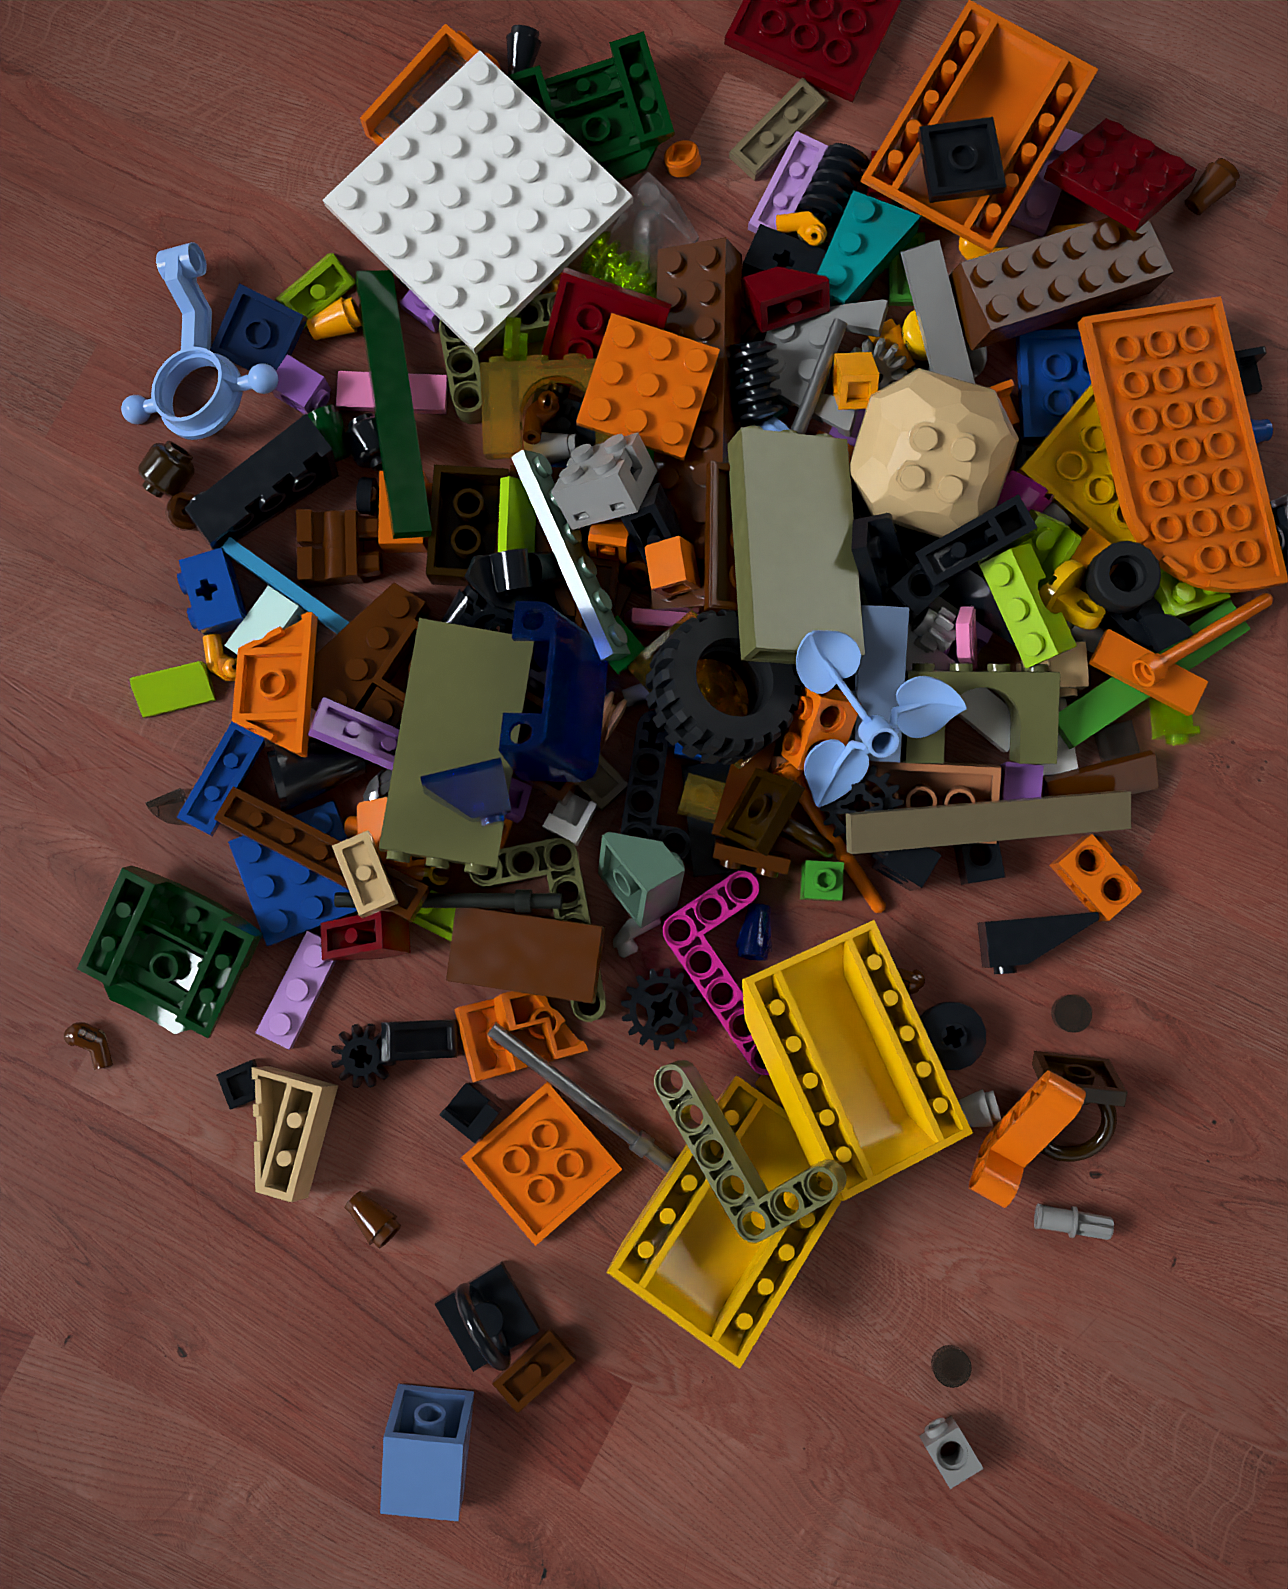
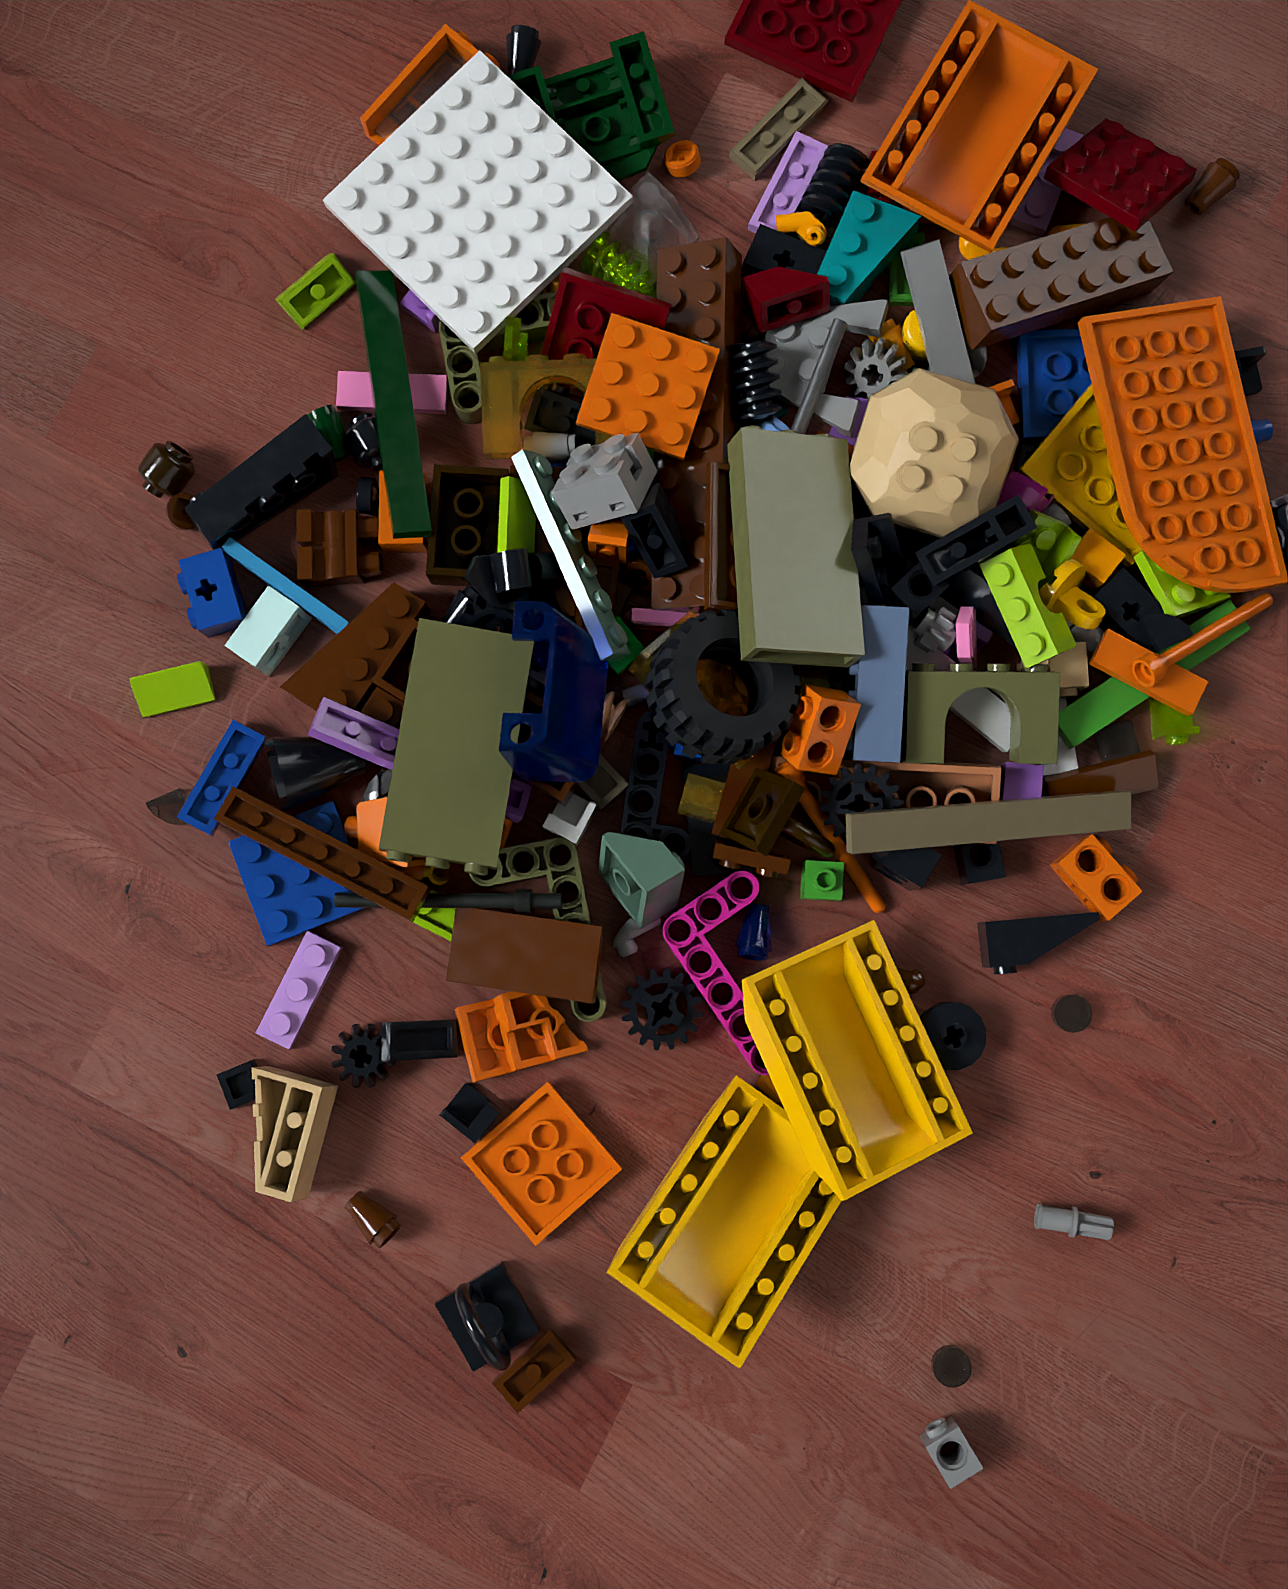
reddish brown arm [64,1022,113,1070] -> none
dark green slope [77,866,263,1038] -> none
light blue piece [121,242,278,440] -> none
light orange arm [202,634,237,682] -> none
dark blue plate [210,283,308,371] -> none
orange wing [232,612,318,757] -> none
medium lavender brick [272,354,331,415] -> none
light orange cone [306,297,362,341] -> none
dark red slope [320,910,411,961] -> none
tan plate [332,830,398,919] -> none
medium blue slope [380,1384,474,1521] -> none
clear blue slope [420,757,511,827] -> none
flat silver bar [487,1022,676,1173] -> none
reddish brown arm [522,391,560,445] -> none
orange panel [645,536,701,598] -> none
olive beam [654,1060,847,1243] -> none
light blue plant [796,630,967,807] -> none
light orange brick [831,352,879,410] -> none
black tile [917,117,1006,203] -> none
light grey cone [958,1089,1001,1127] -> none
orange beam [969,1070,1086,1208] -> none
dark brown tile [1032,1051,1127,1162] -> none
black tyre [1084,541,1161,614] -> none

